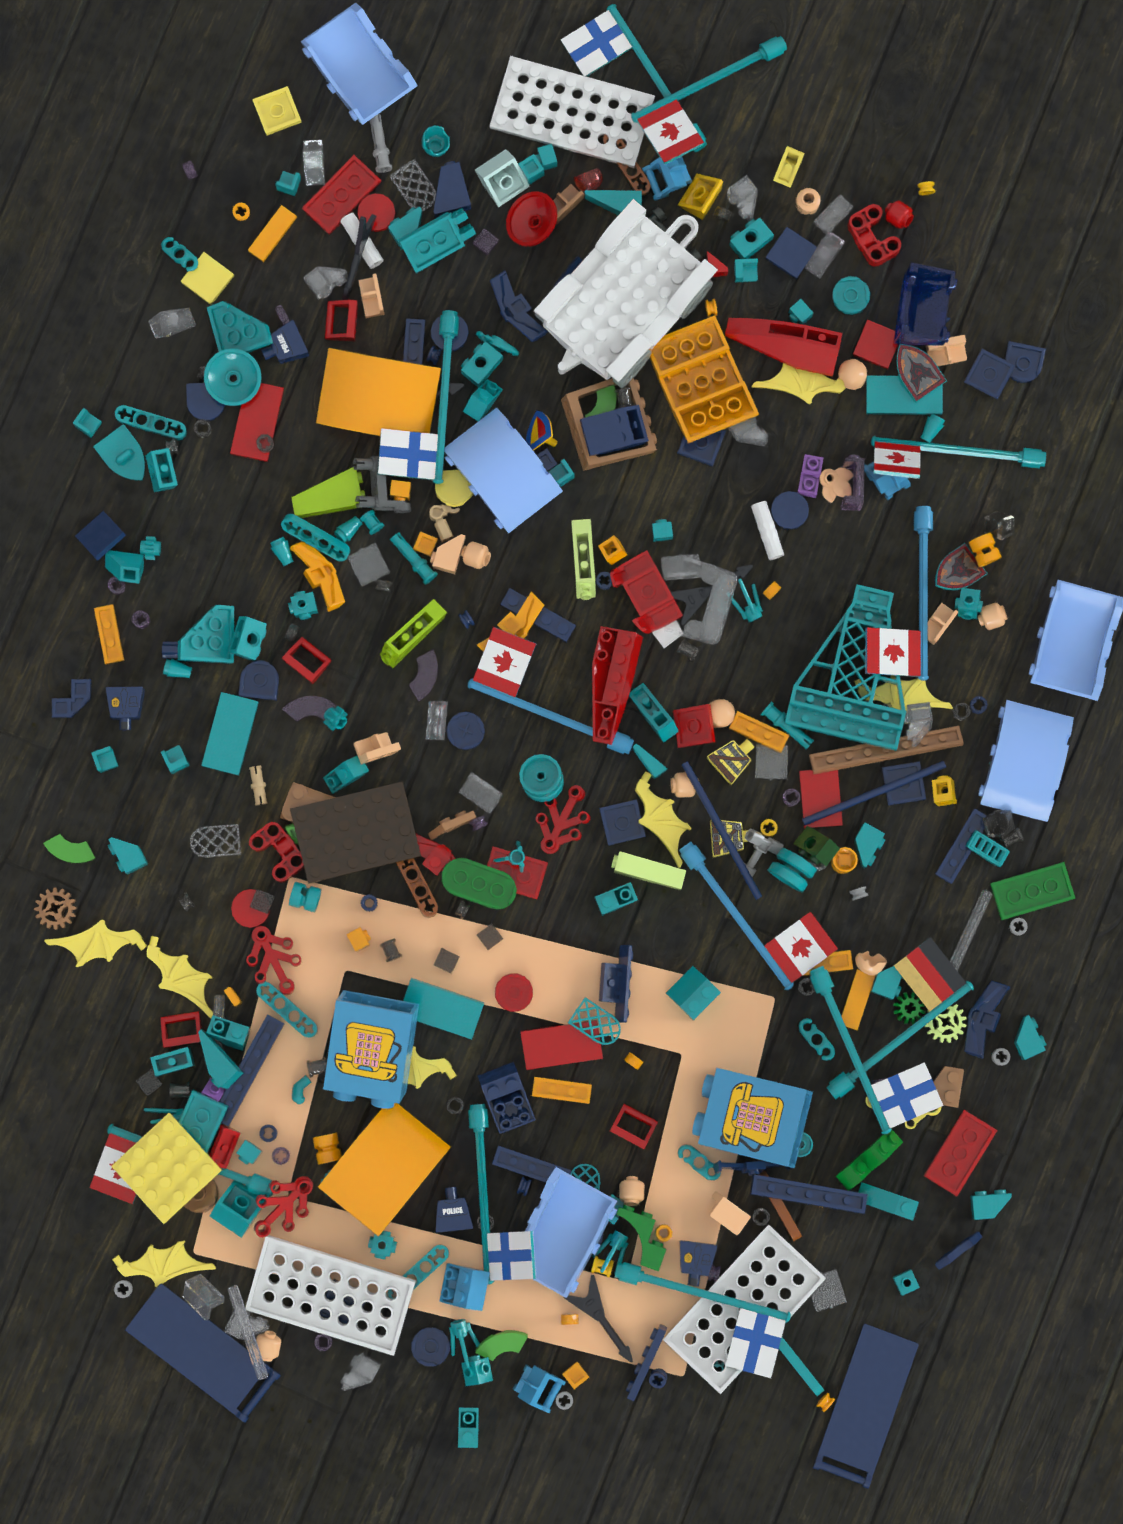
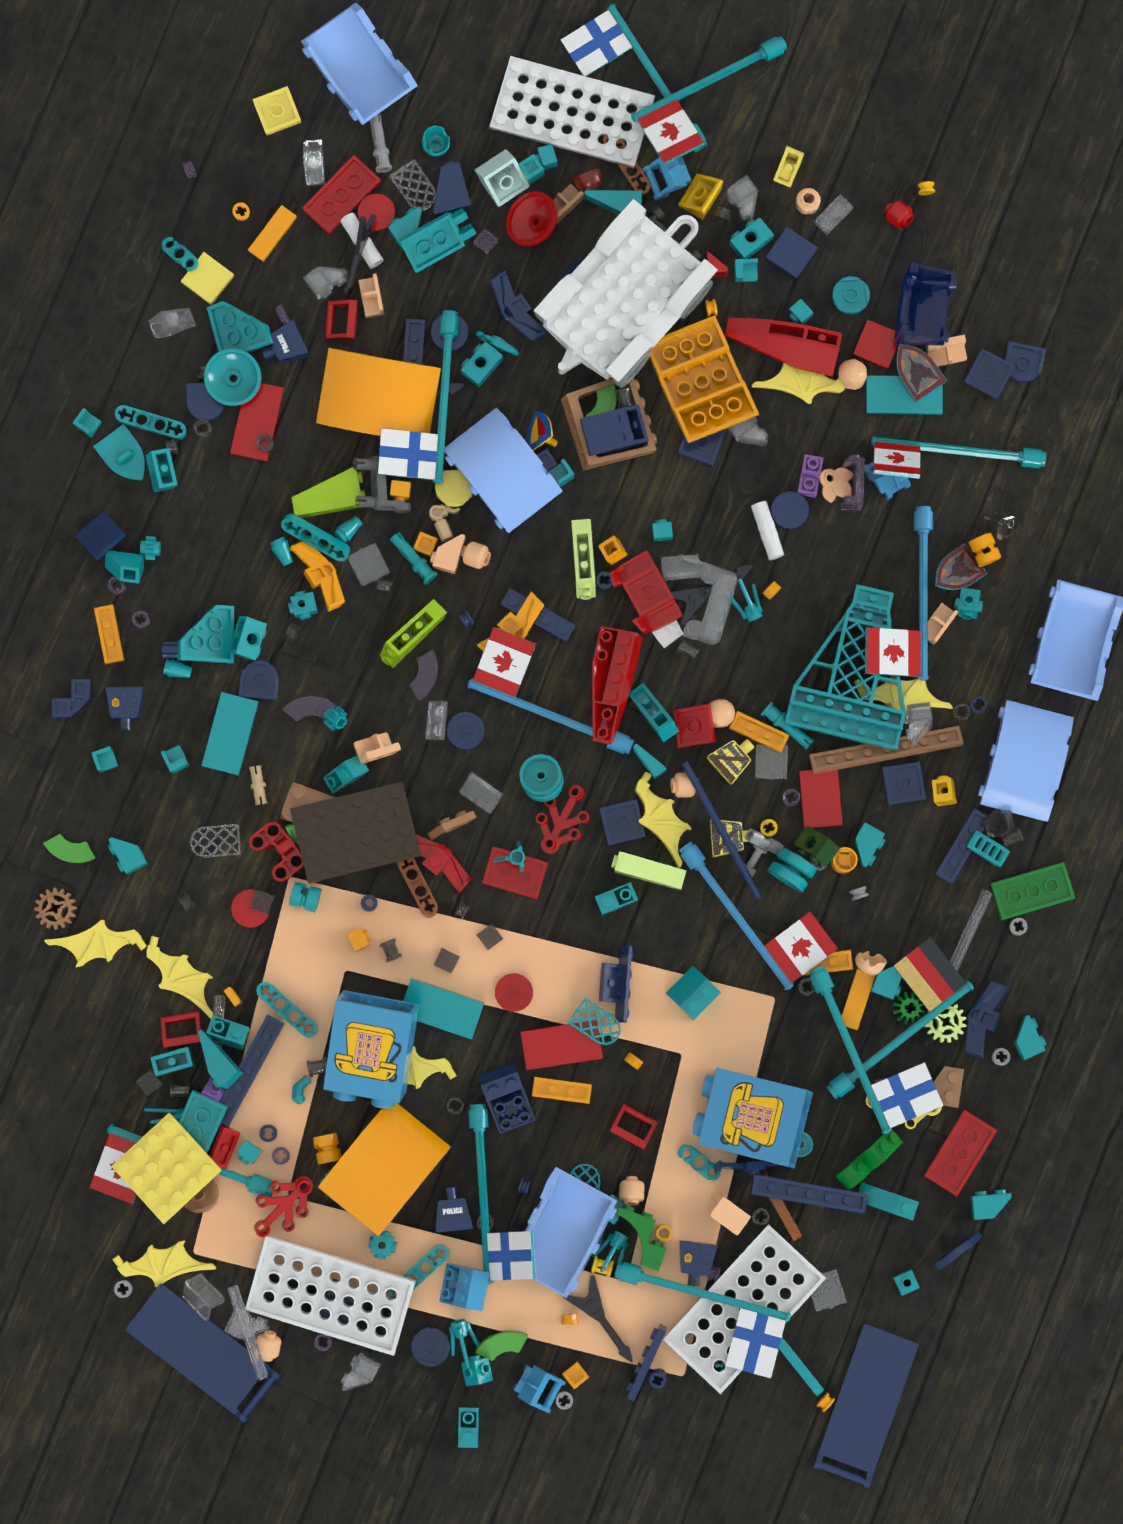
teal slope [210,1180,265,1238] -> none
red plant [246,926,302,995] -> none
teal panel [276,171,301,196] -> none
red tile [282,637,332,684] -> none
teal bush [360,510,384,535] -> none
dark blue bush [427,346,442,365] -> none
green tile [442,858,517,910] -> none
teal slope [463,379,503,421] -> none
clear purple bush [469,816,488,831] -> none
dark blue plate [492,1146,572,1182] -> none
teal piece [799,1018,835,1061] -> none
dark blue piece [802,761,946,826] -> none
clear slope [805,231,845,278] -> none
red beam [848,204,901,267] -> none
teal cone [920,414,945,443] -> none
light nougat head [978,603,1007,630] -> none

